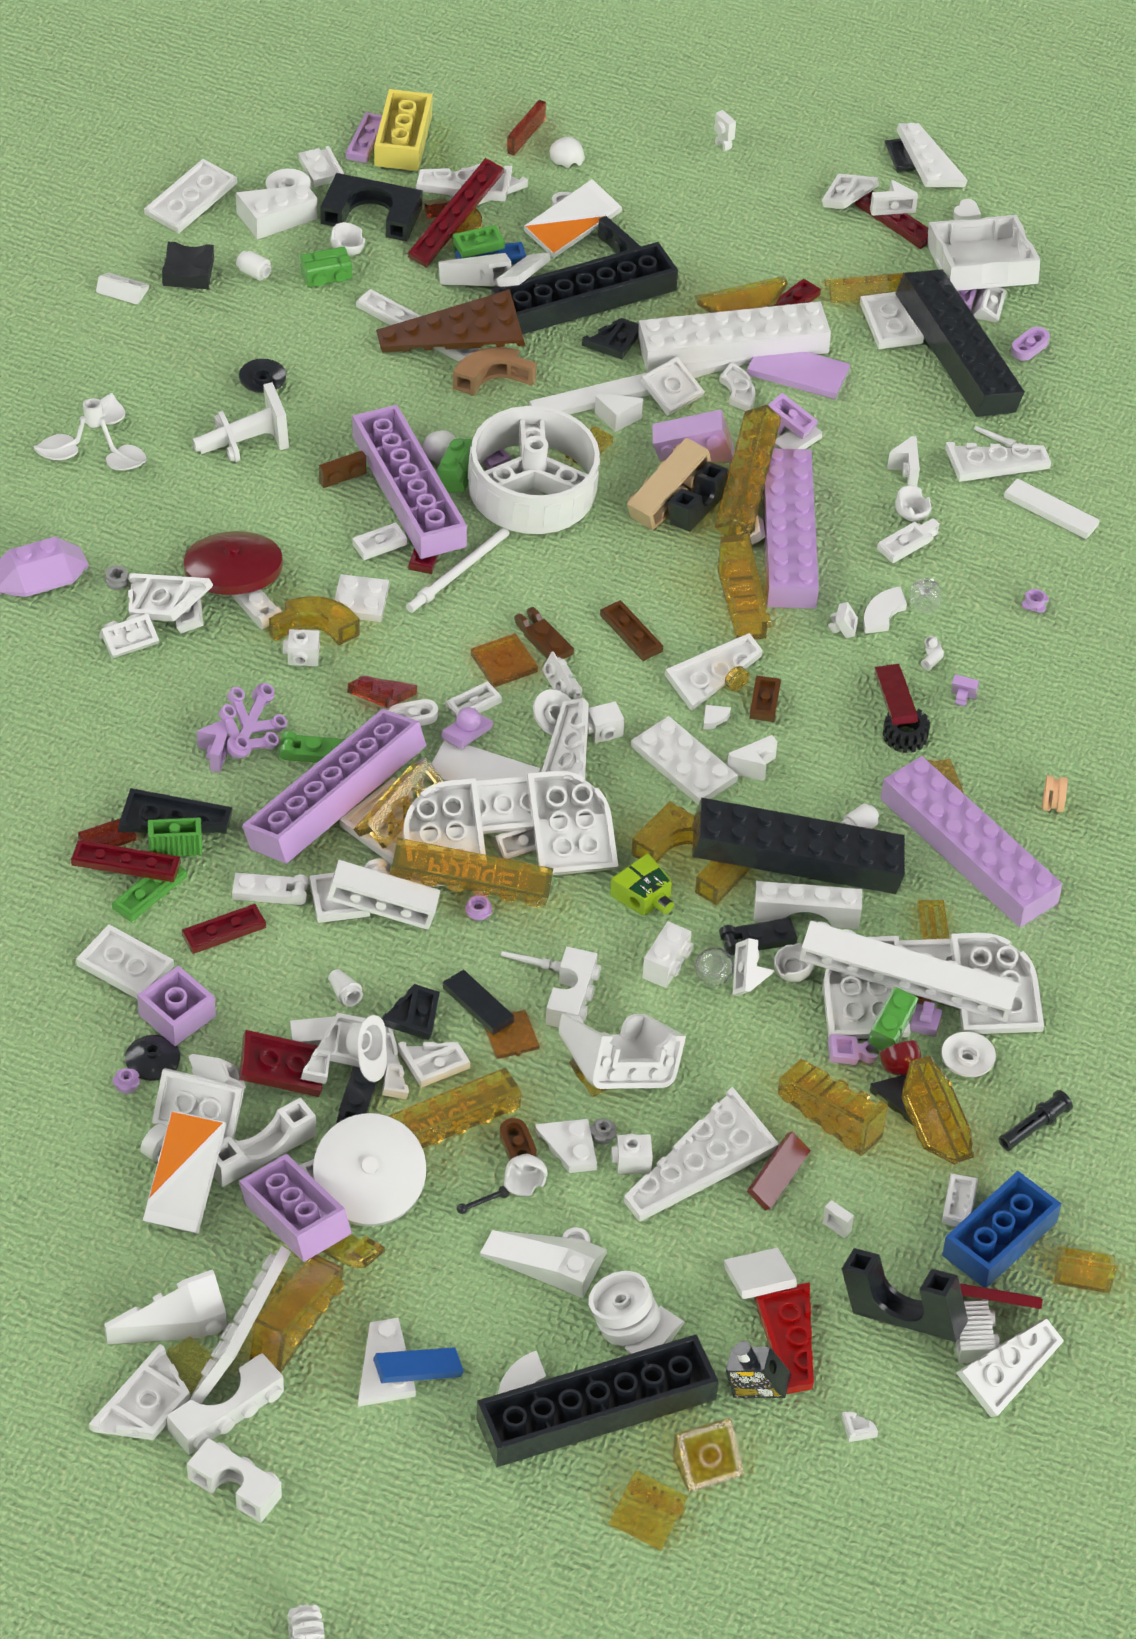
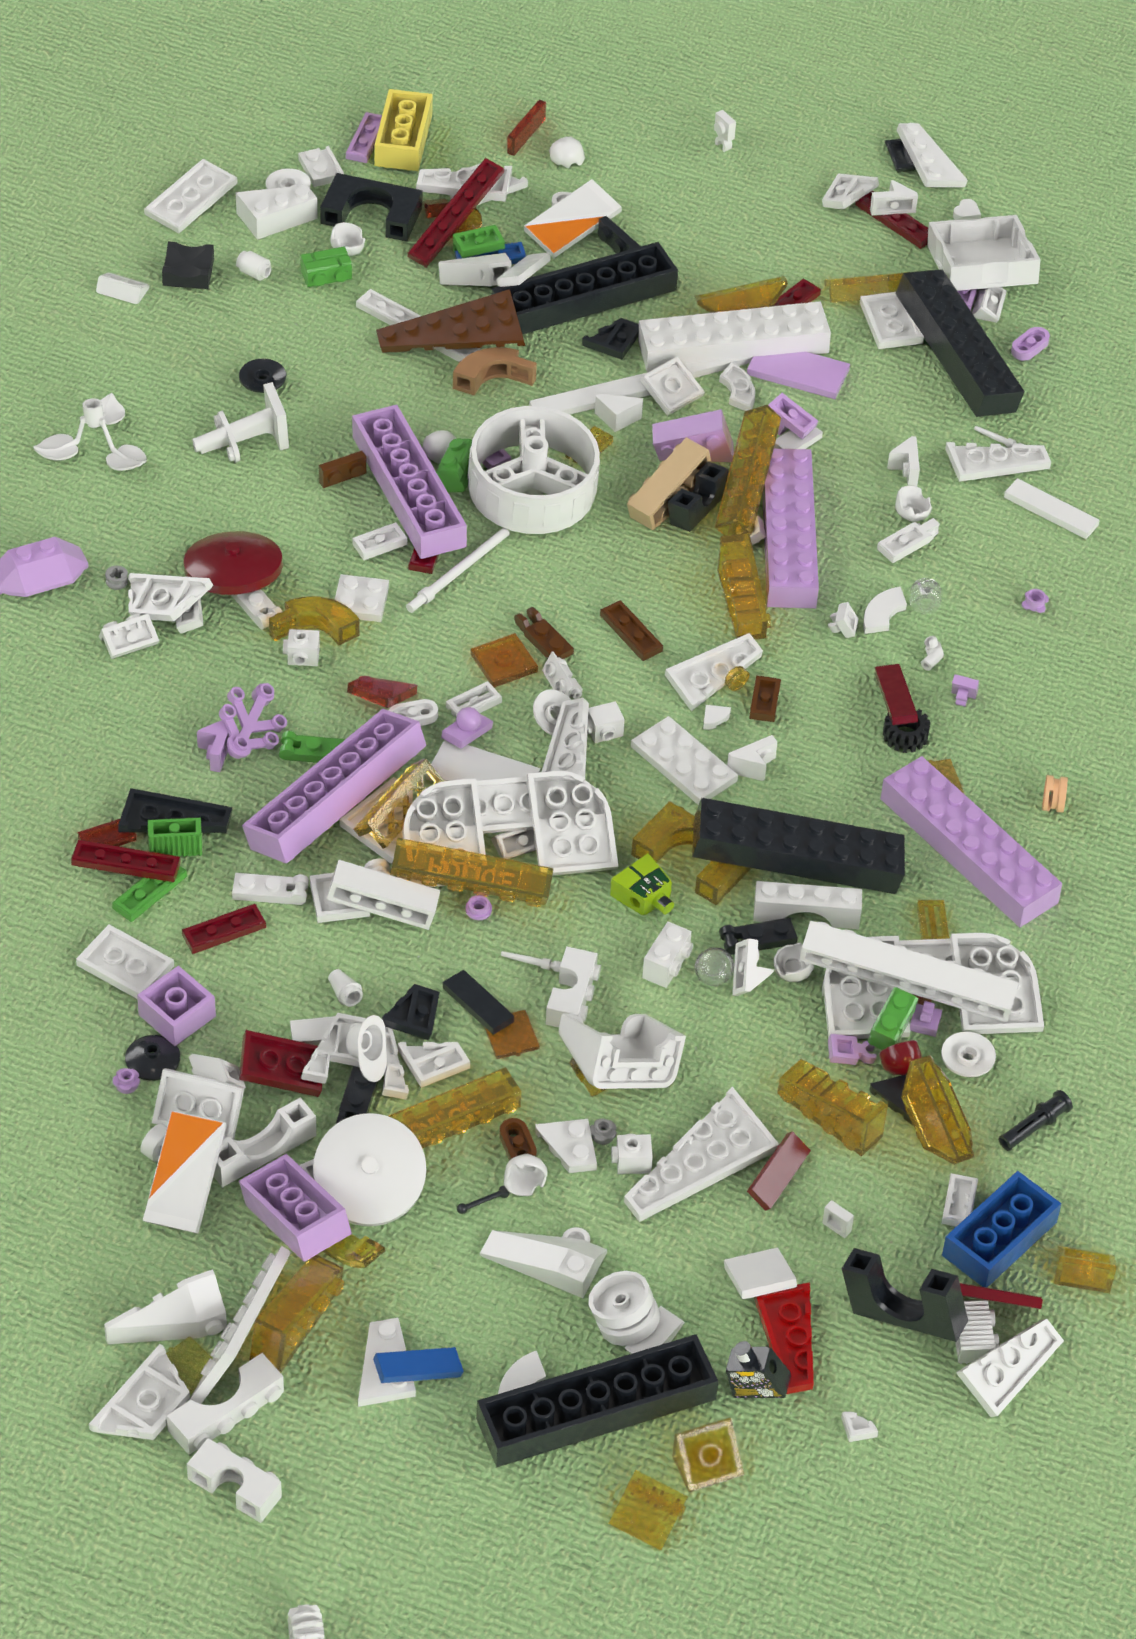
white brick [840,803,879,829] -> none

